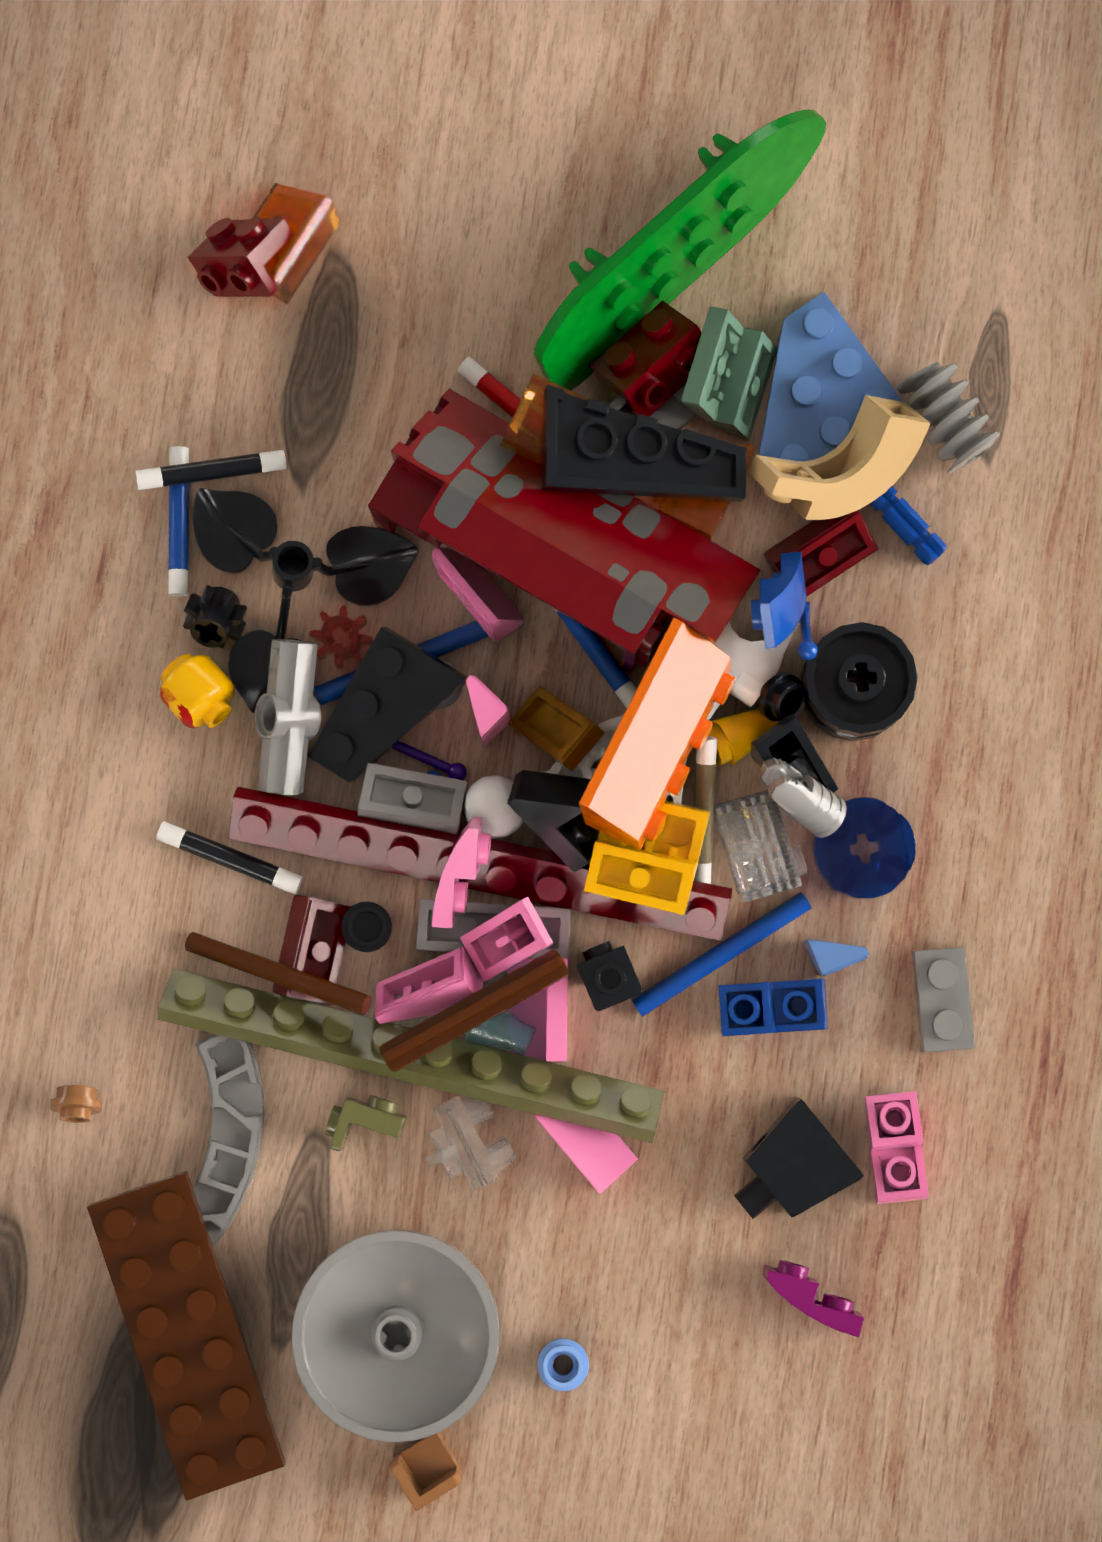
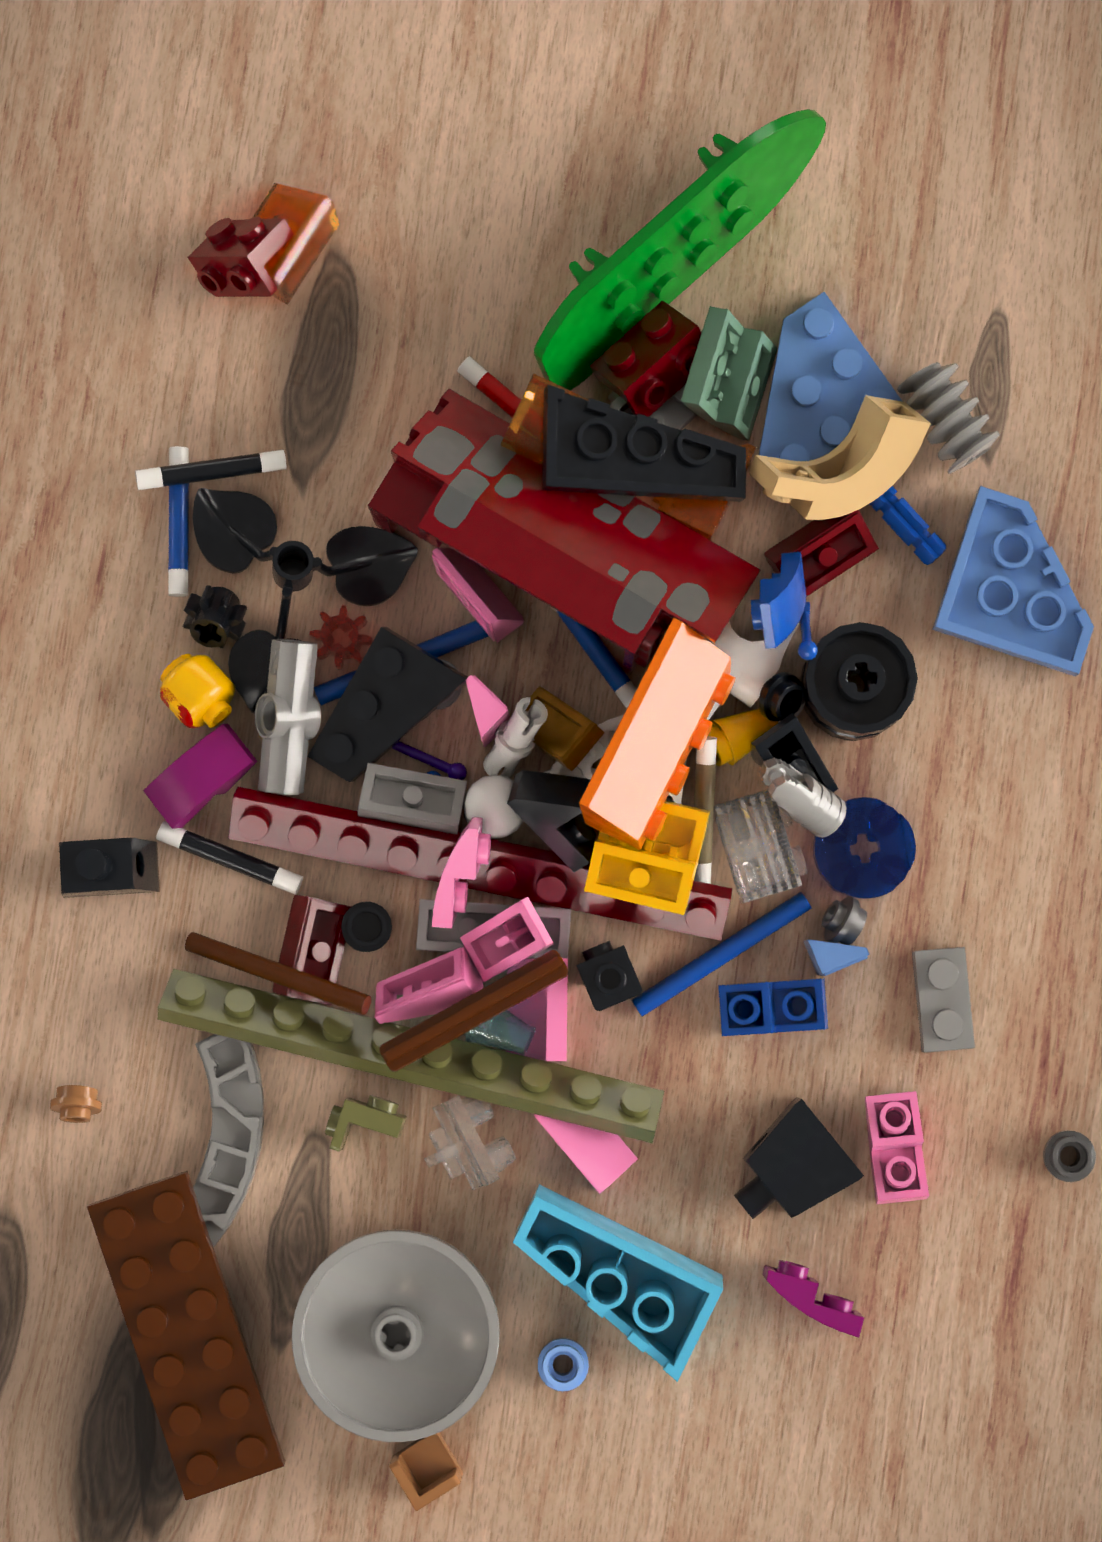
none -> black torso [59,838,160,898]
none -> magenta slope [143,723,258,829]
none -> white pin [483,697,548,778]
none -> medium azure wedge [513,1184,723,1382]
none -> flat silver plate [822,896,867,945]
none -> medium blue plate [932,486,1094,676]
none -> flat silver plate [1043,1130,1096,1182]

